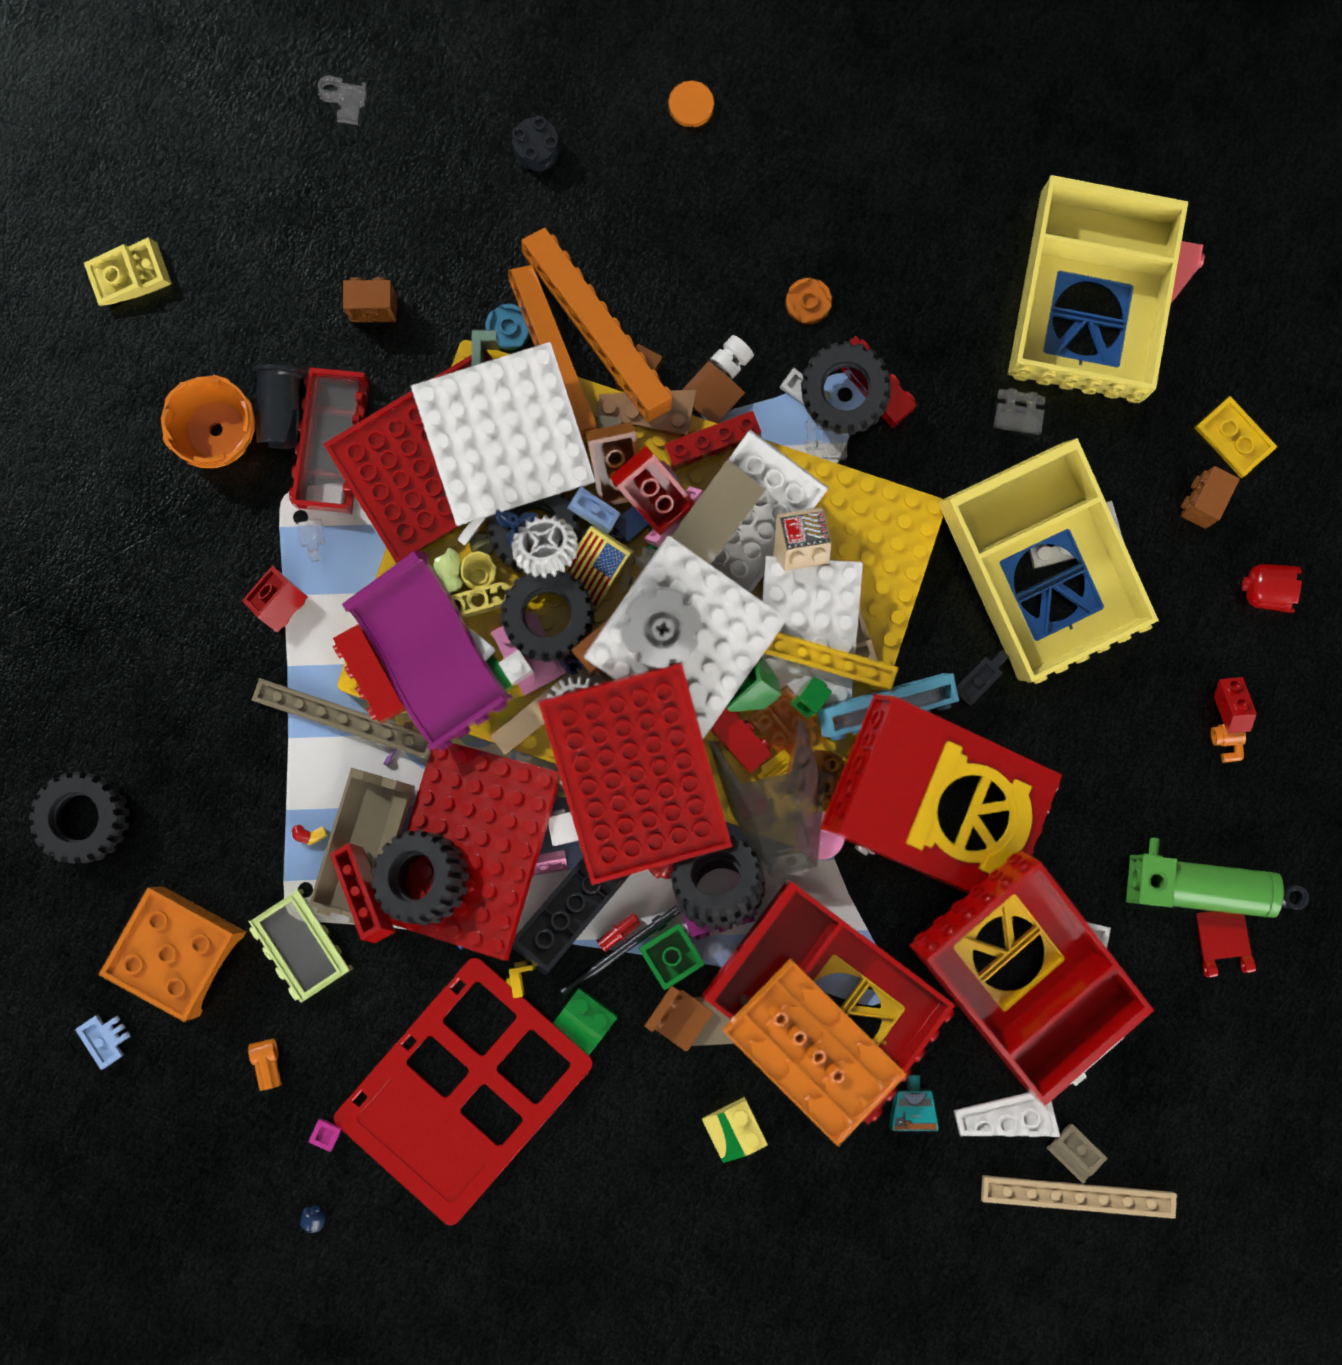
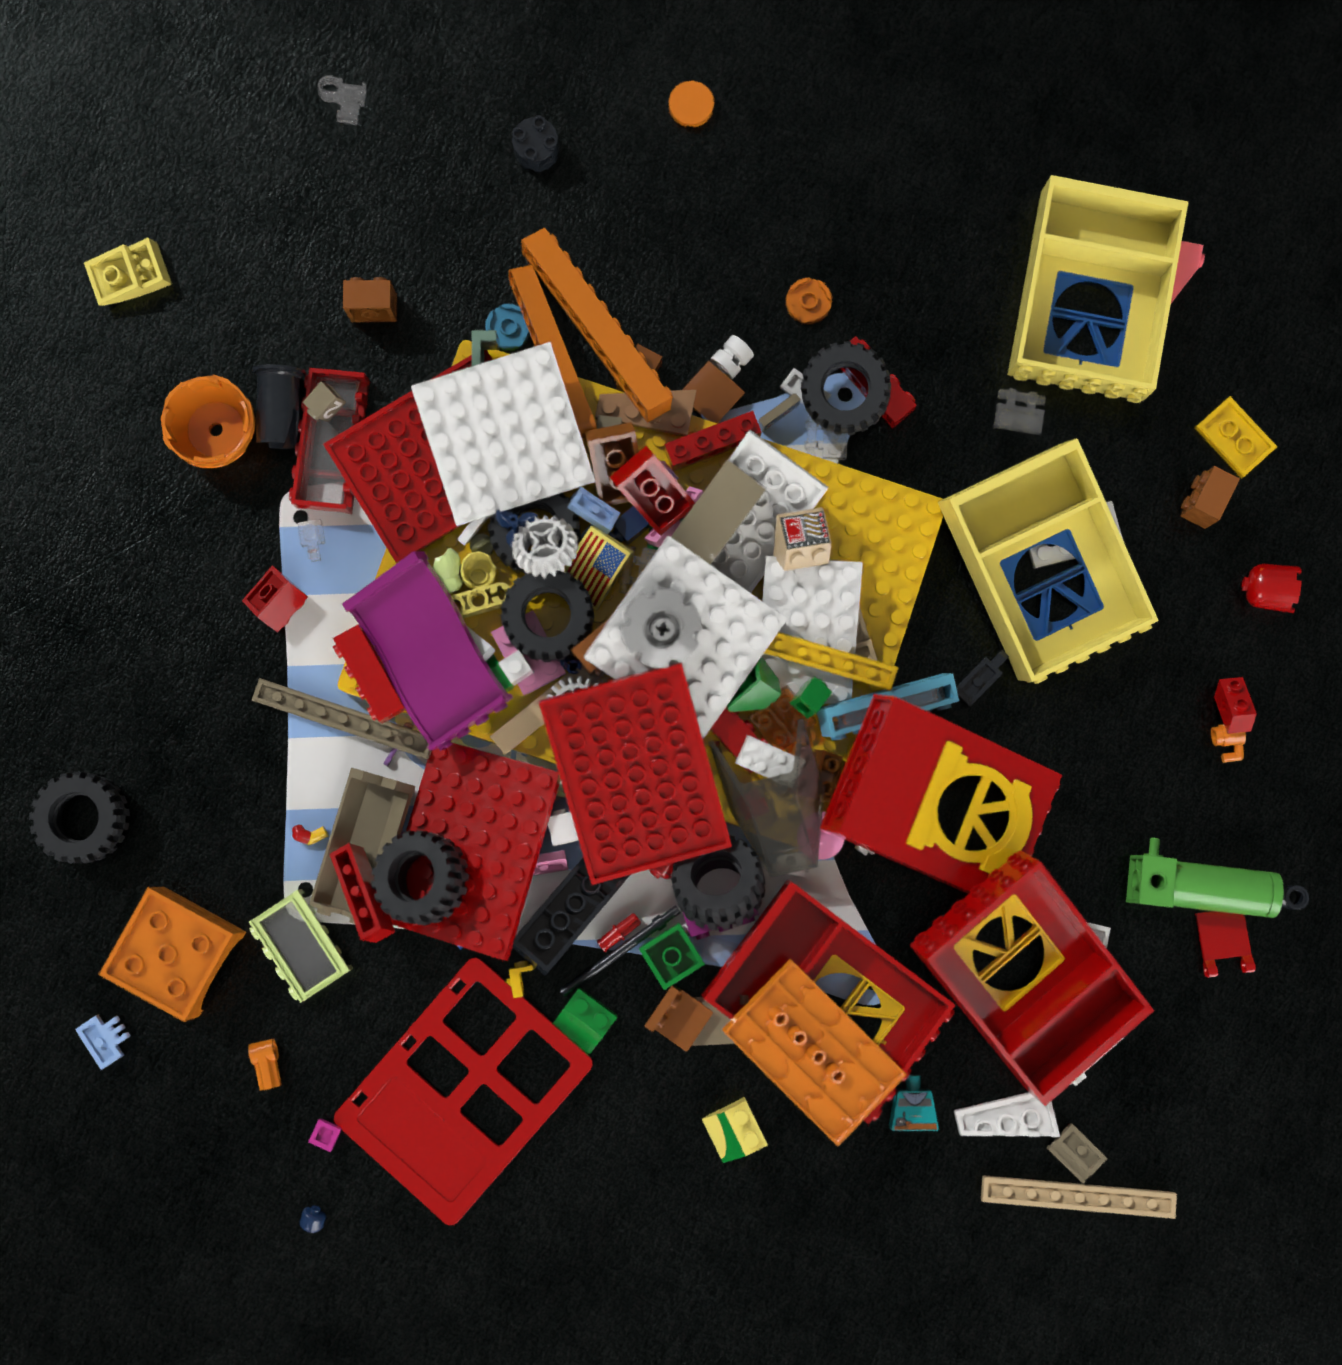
none -> dark tan brick [303,381,346,422]
none -> white piece [735,735,804,788]
none -> dark tan tile [758,393,801,432]

